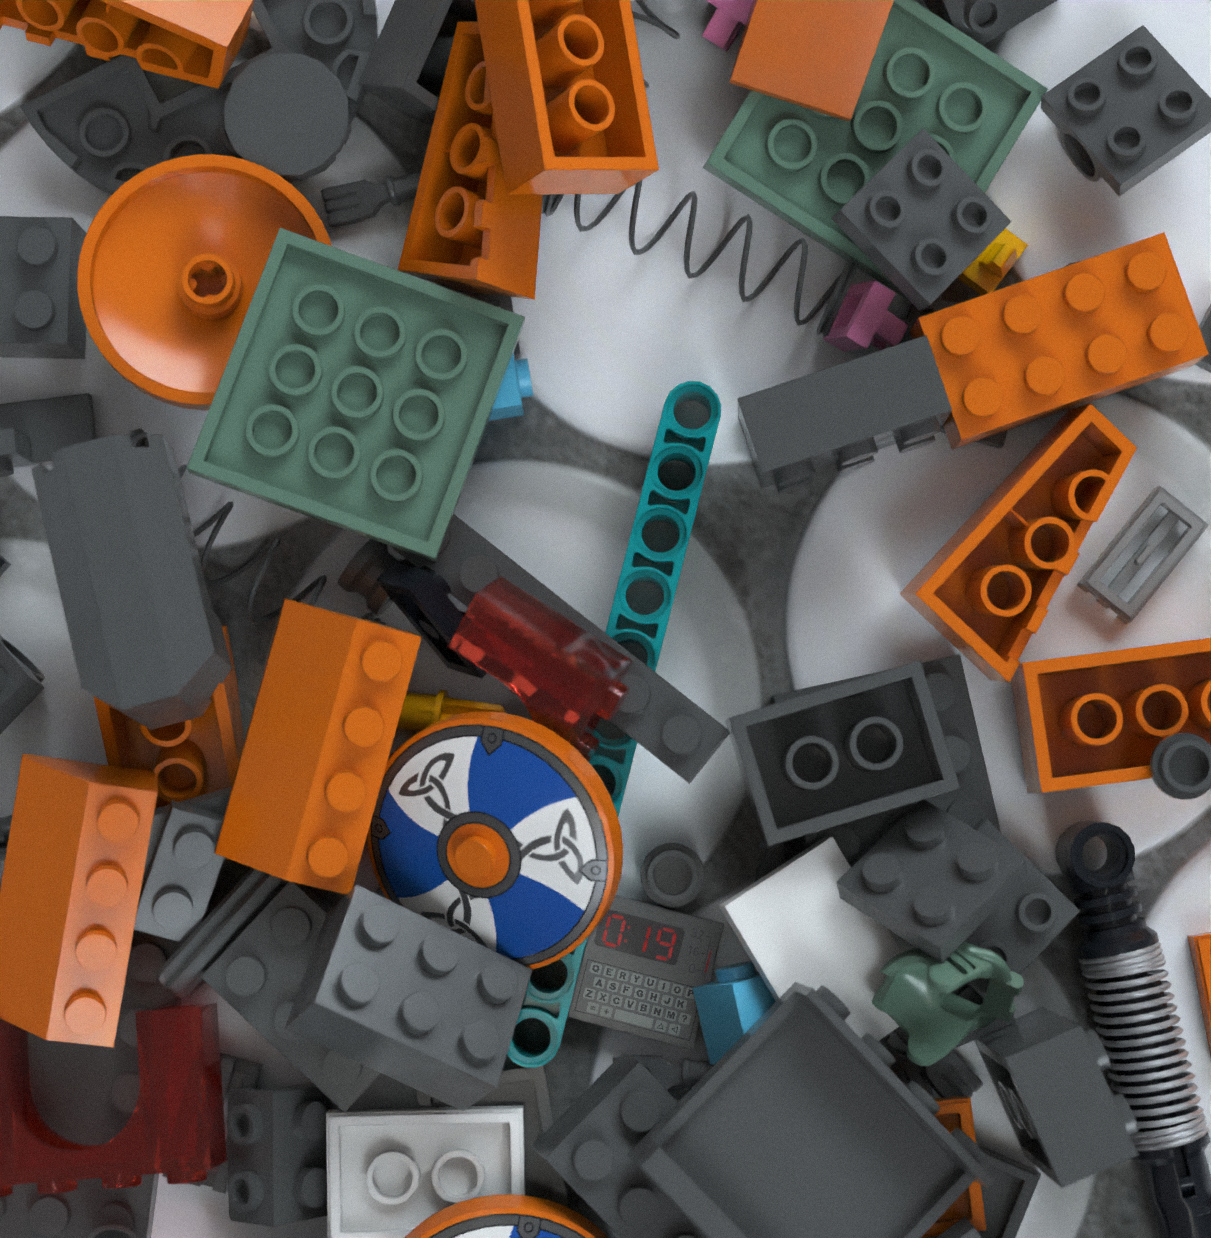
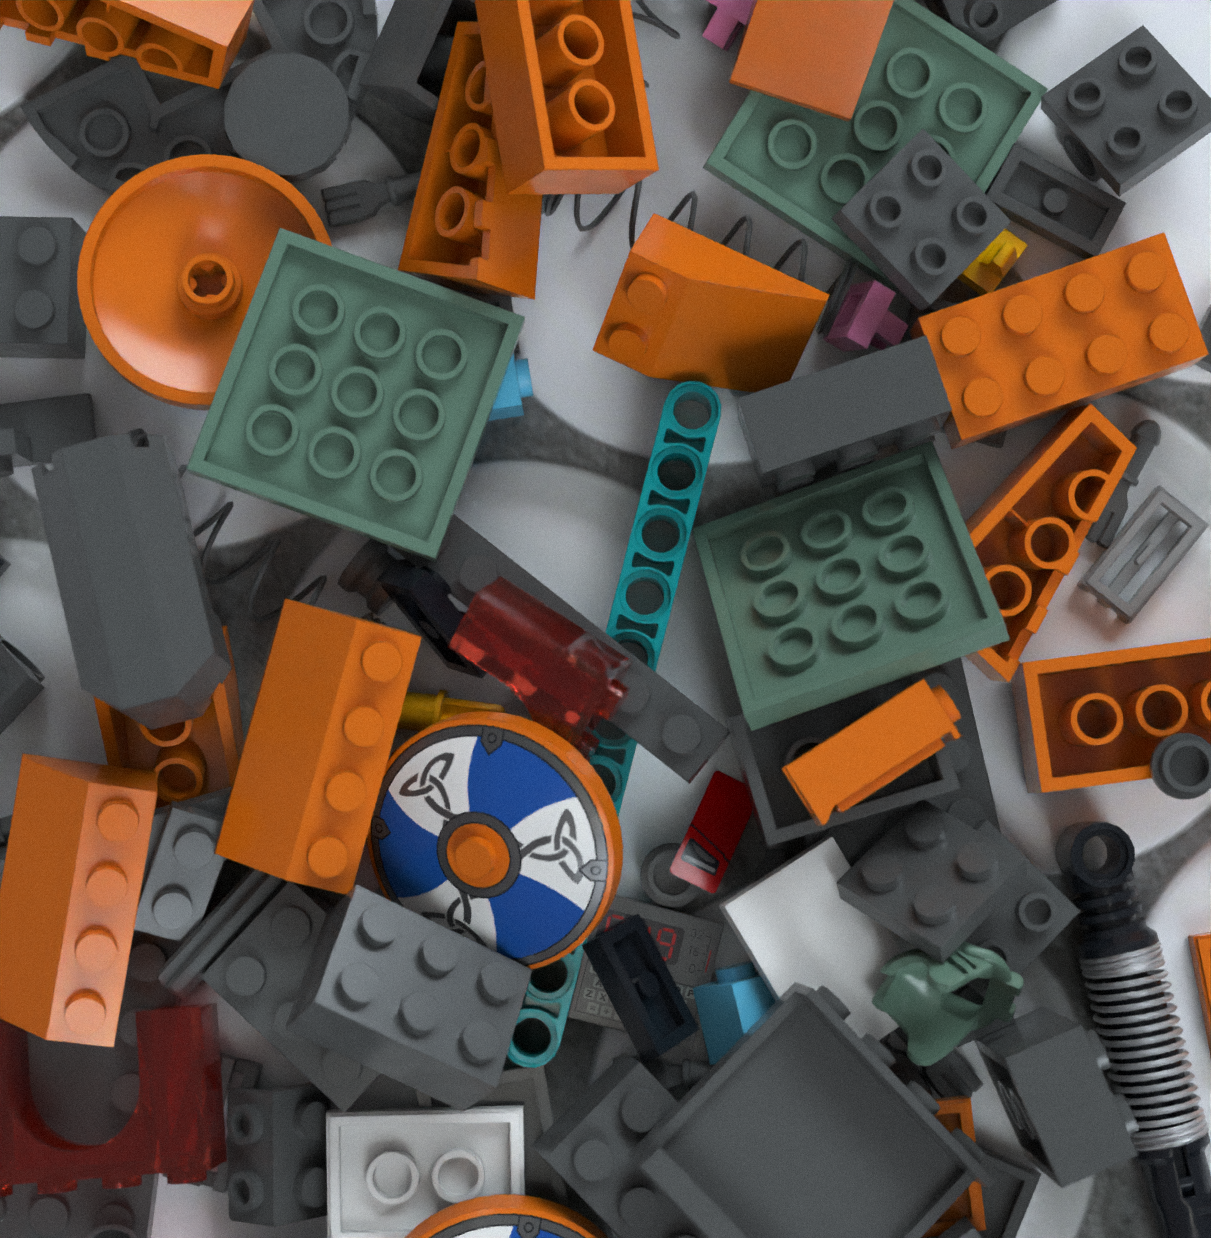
none -> black plate [582,914,699,1063]
none -> orange slope [593,213,829,393]
none -> red sticker [669,771,753,894]
none -> sand green plate [692,441,1010,731]
none -> orange window [781,678,961,826]
none -> dark grey plate [987,144,1126,260]
none -> dark grey piece [1086,419,1161,549]

